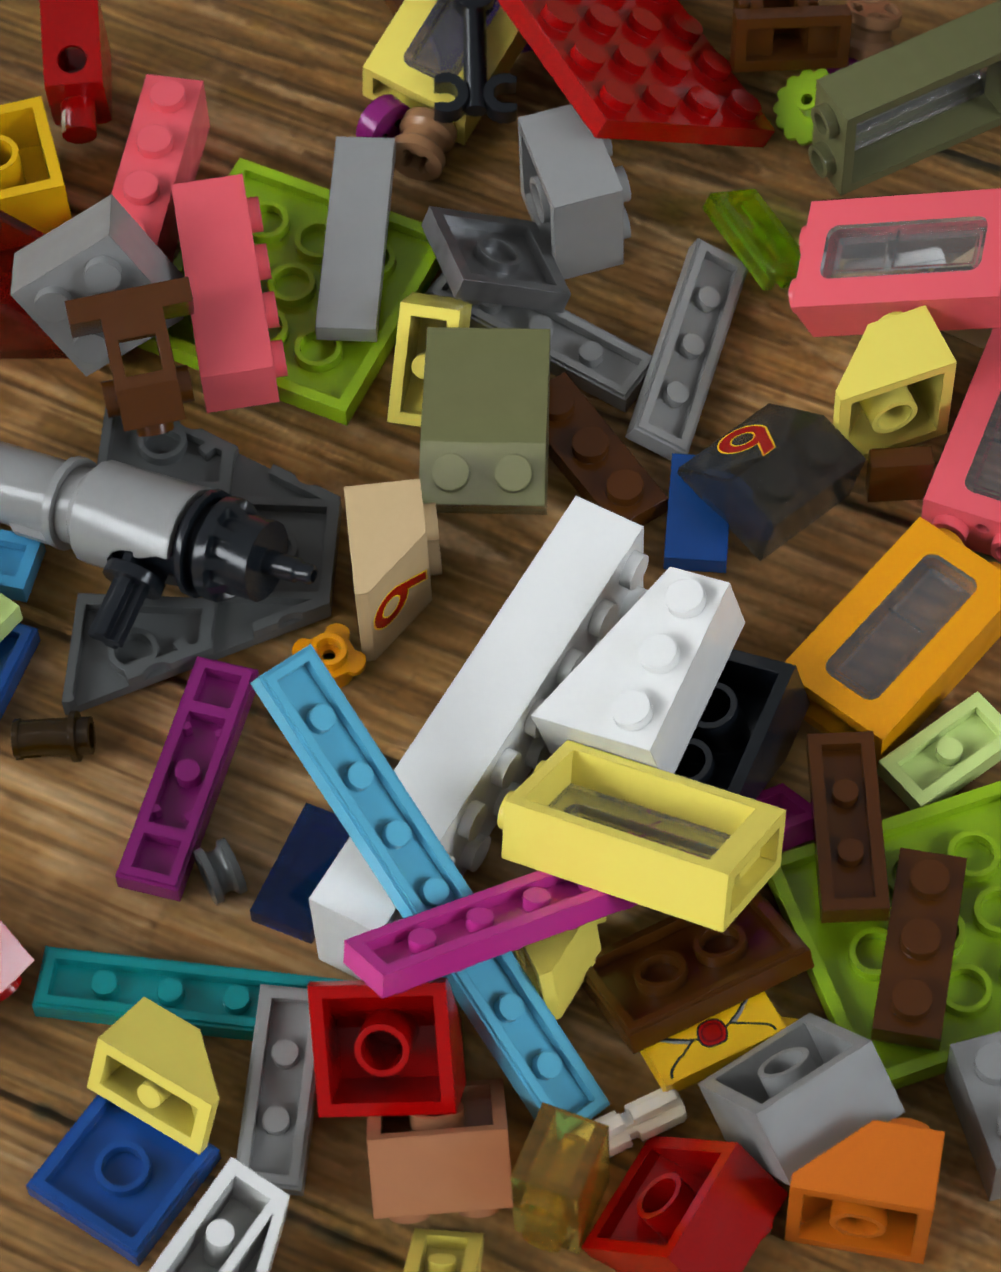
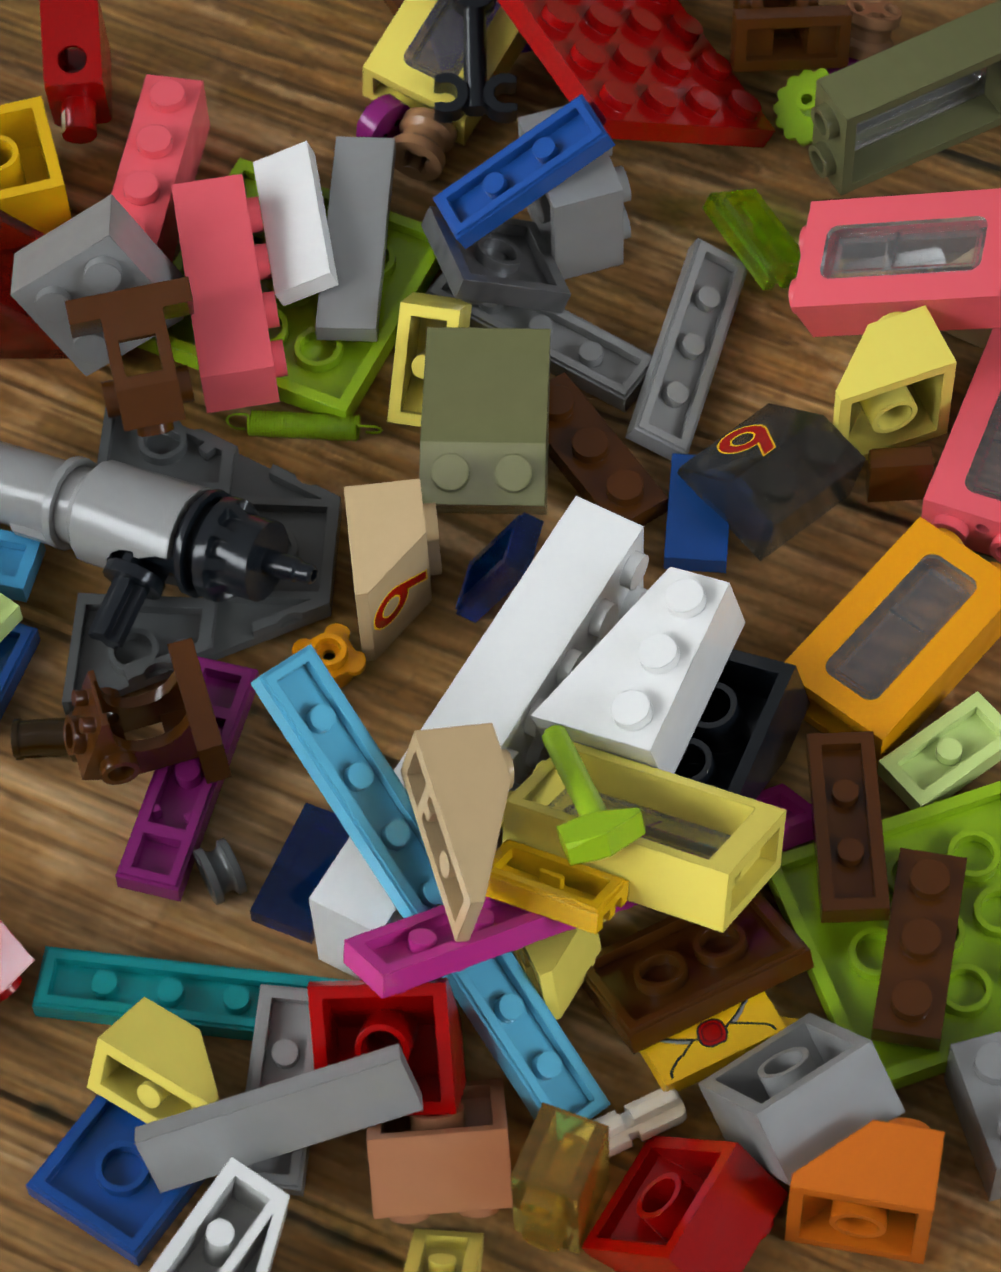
none -> reddish brown tile [63,637,232,785]
none -> light grey tile [135,1043,424,1193]
none -> lime piece [226,409,383,441]
none -> white tile [253,141,339,306]
none -> tan slope [400,723,514,942]
none -> blue tile [433,94,615,249]
none -> clear blue tile [455,512,544,623]
none -> yellow tile [486,839,629,934]
none -> lime piece [542,725,646,866]

